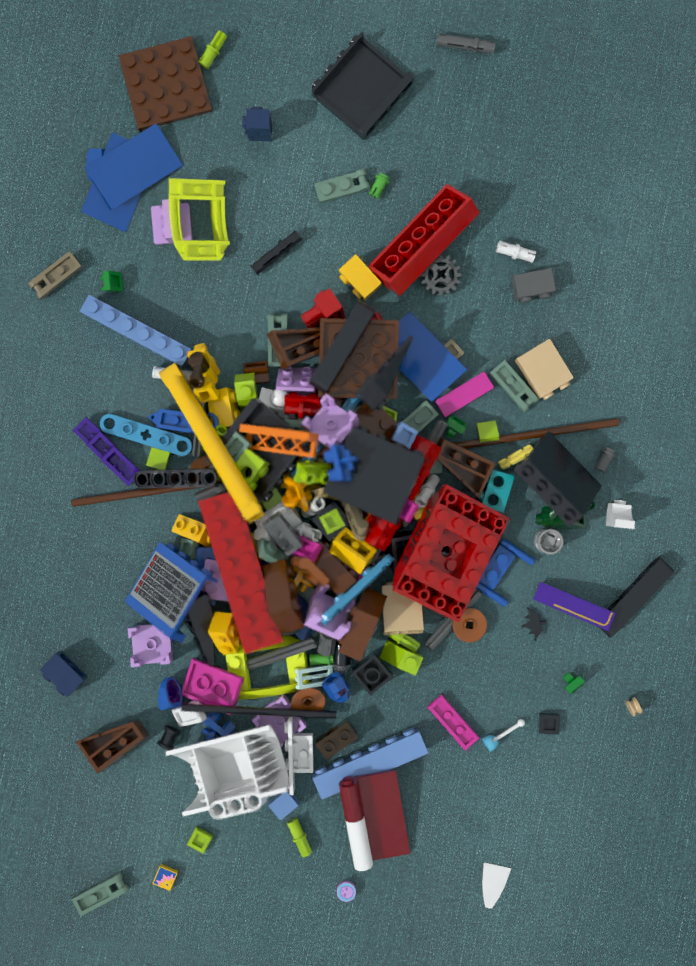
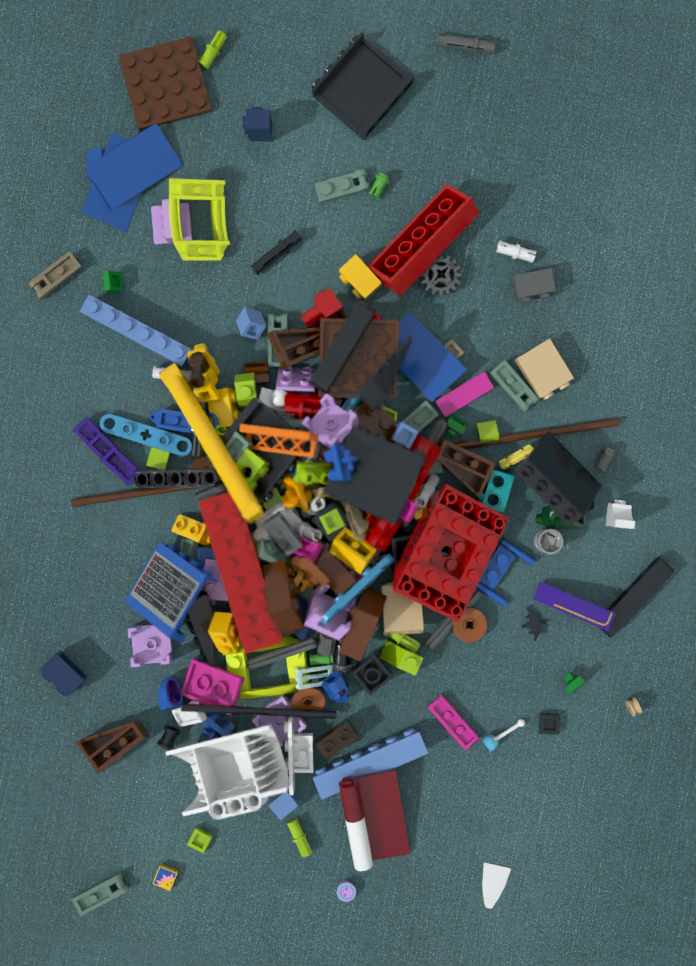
none -> medium blue panel [236,307,266,340]

